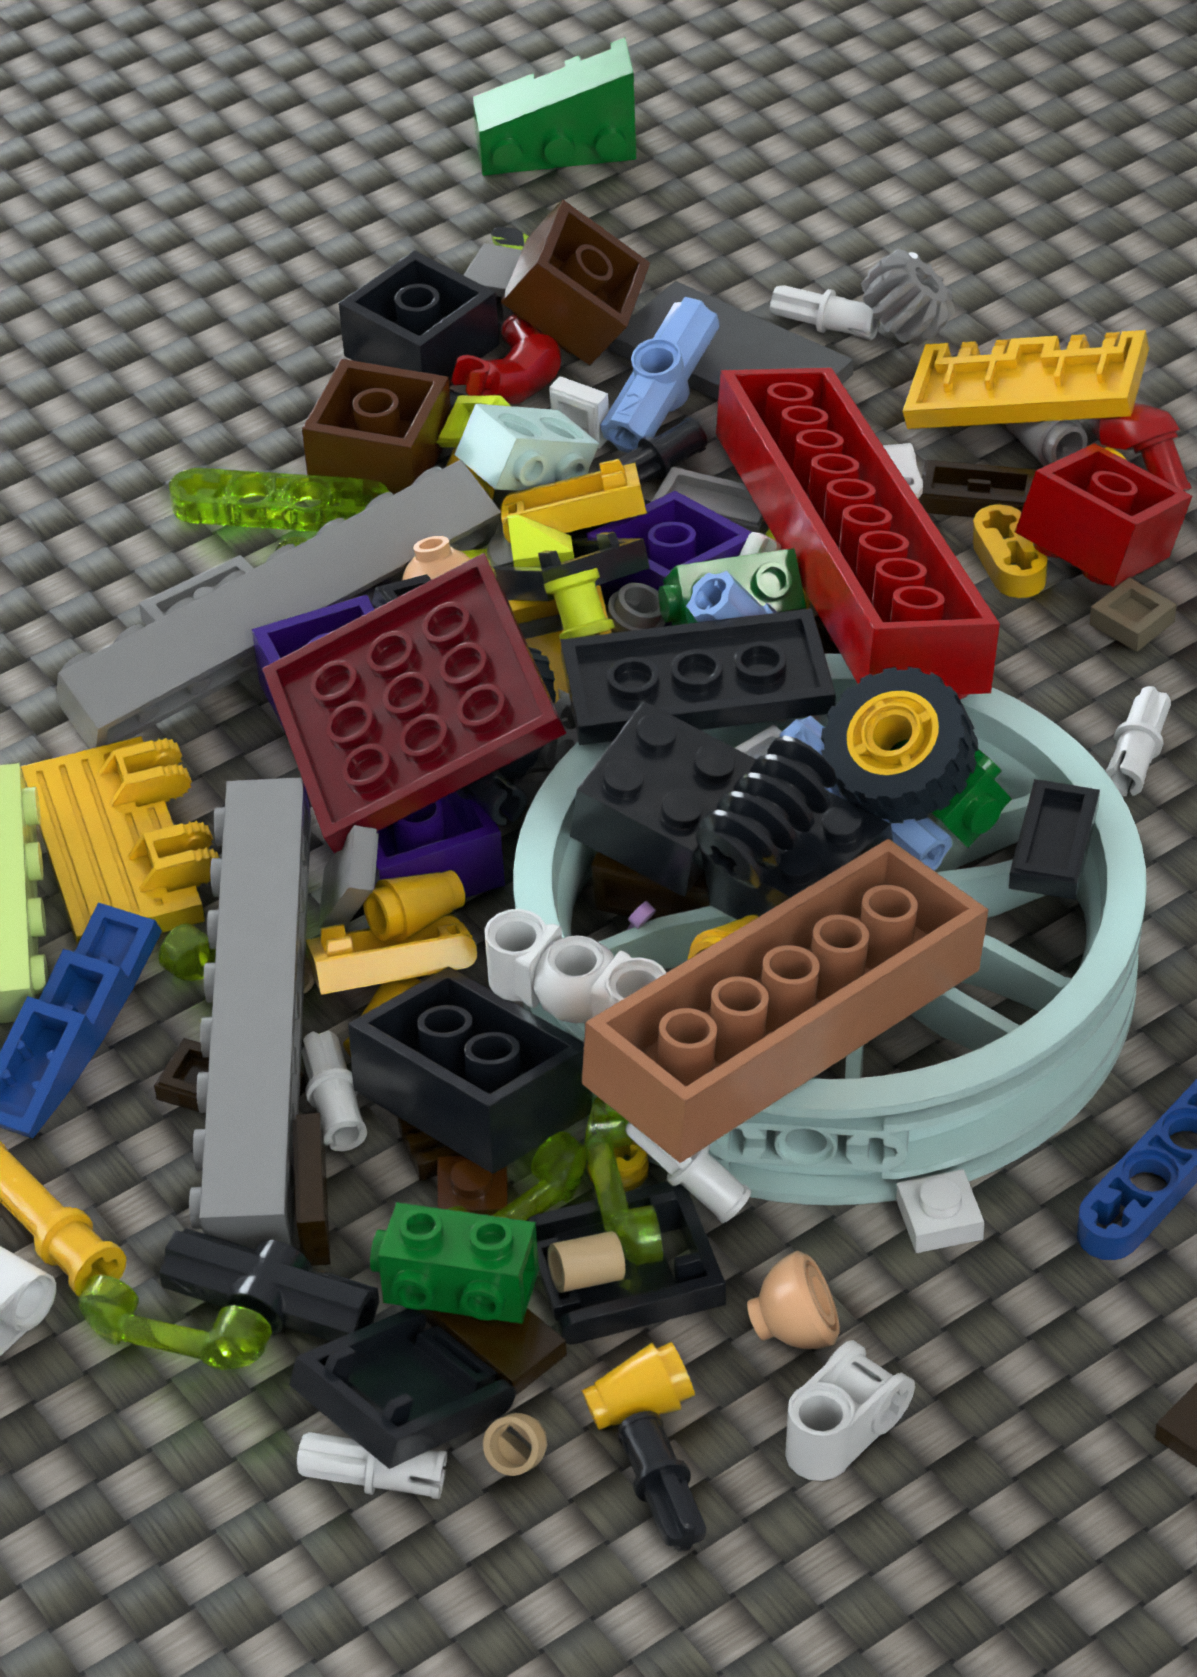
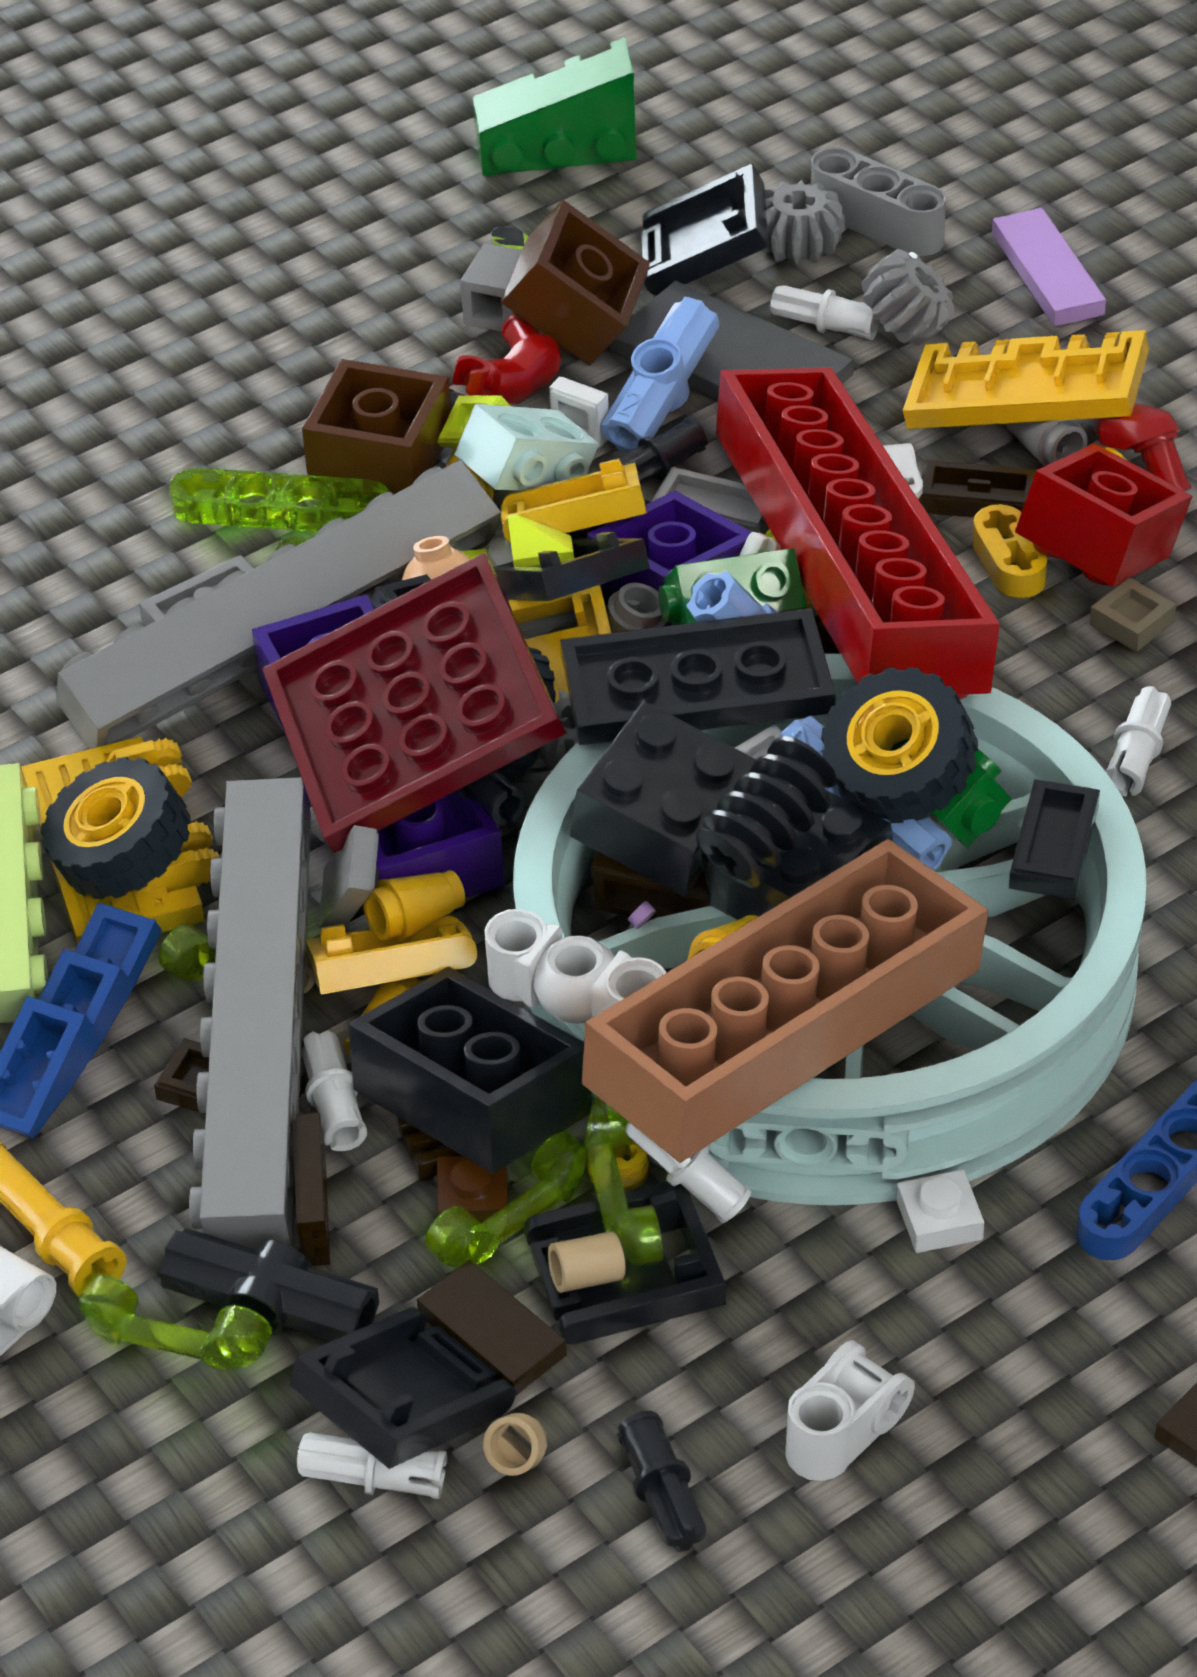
black brick [338,250,499,381] -> none
green brick [370,1202,539,1324] -> none
neon yellow bush [544,568,615,640] -> none
yellow cone [581,1342,695,1430] -> none
light nougat brick [747,1251,840,1349] -> none
none -> black wheel [40,757,191,899]
none -> black container [641,164,769,295]
none -> light grey gear [761,179,845,265]
none -> light grey beam [811,147,946,256]
none -> lavender tile [992,208,1106,327]

